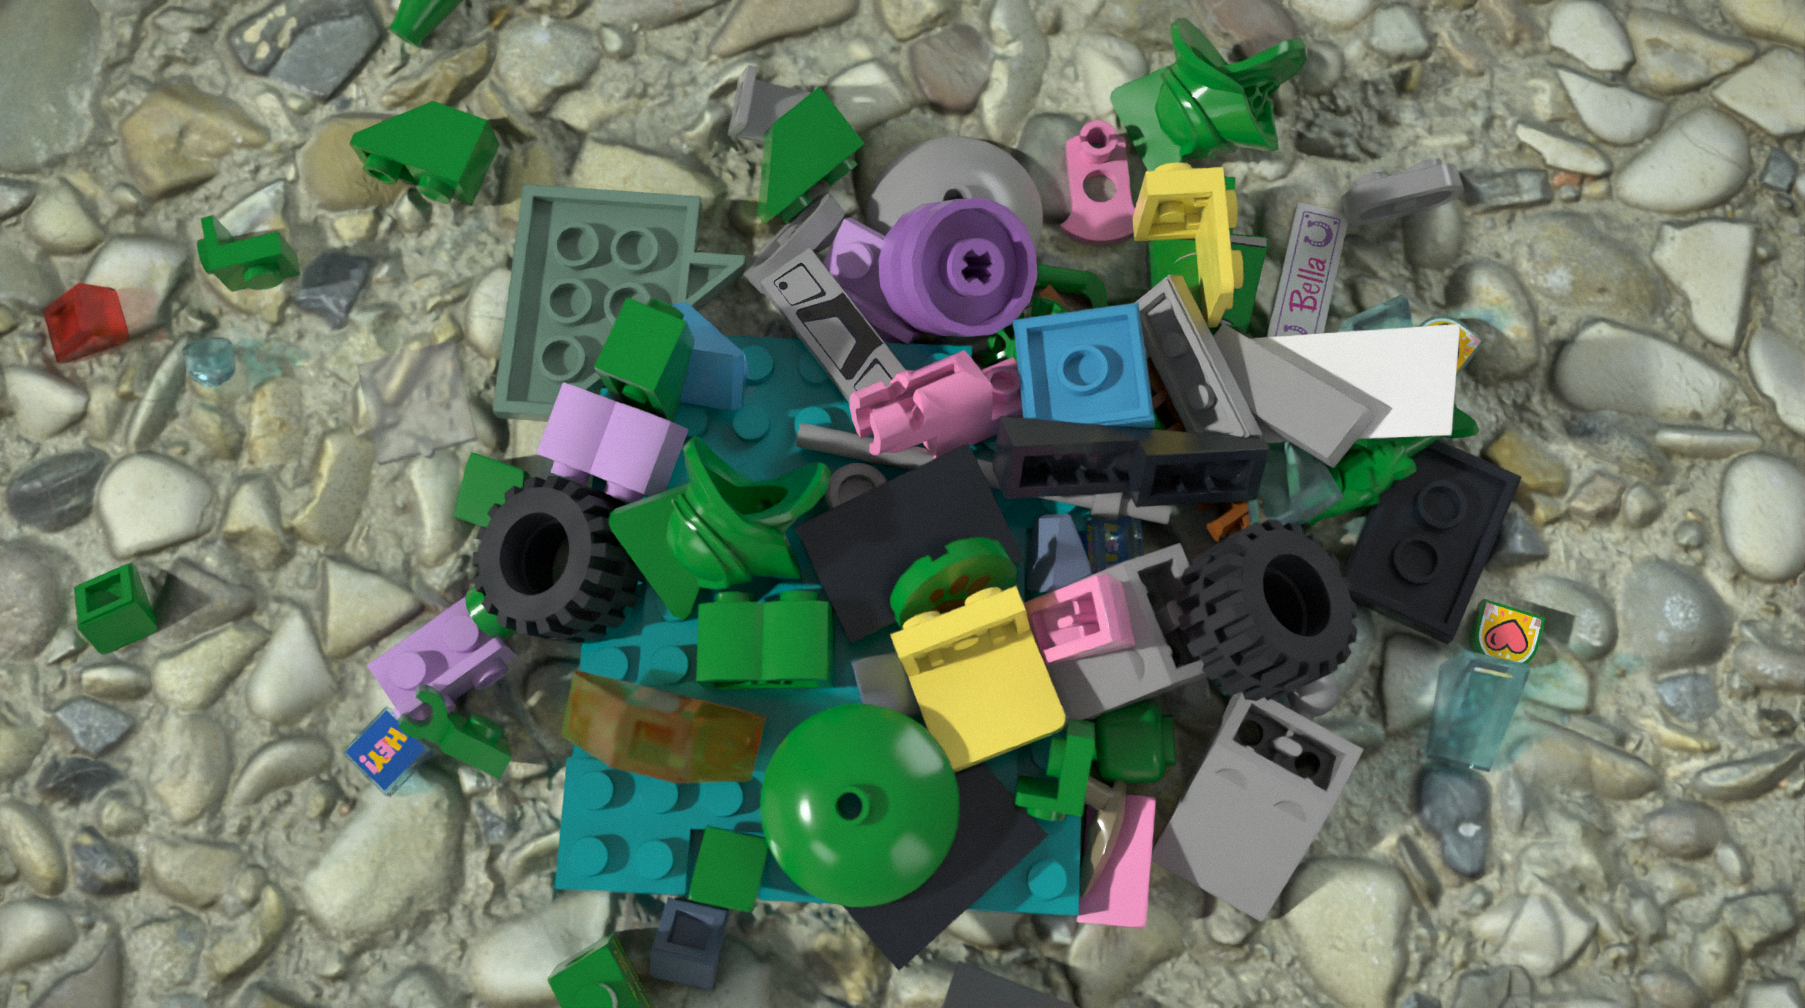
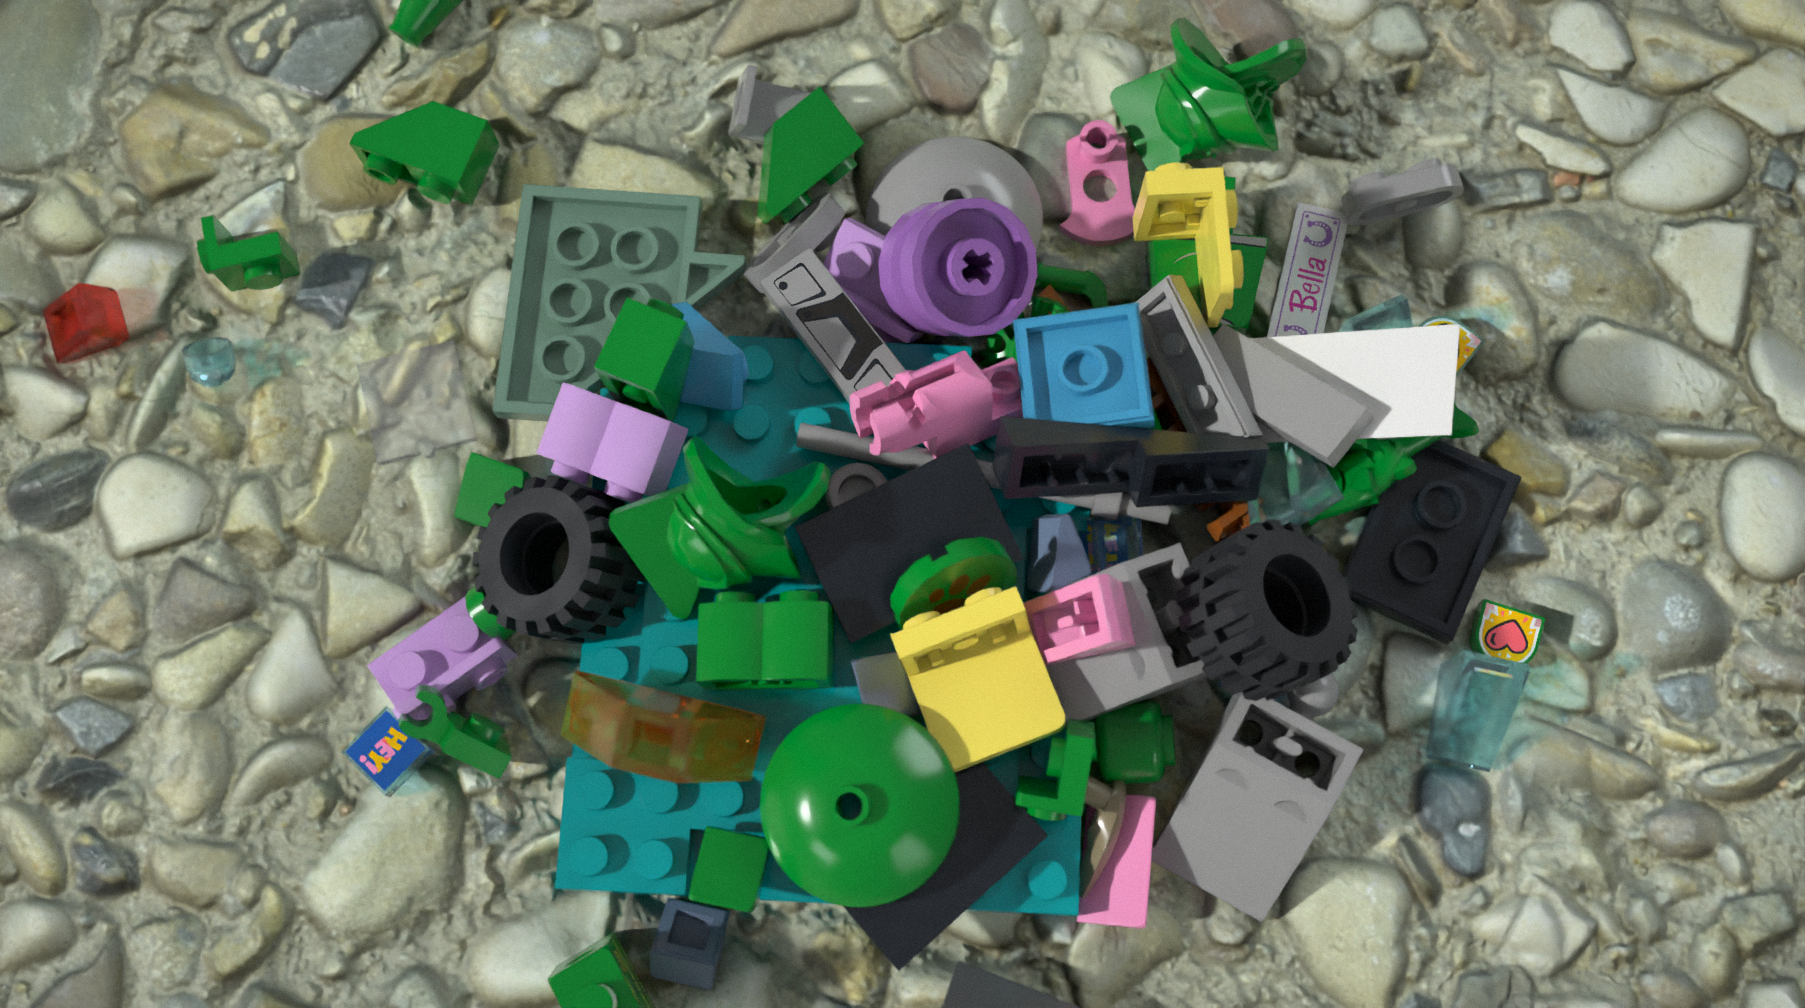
green slope [74,562,157,654] -> none

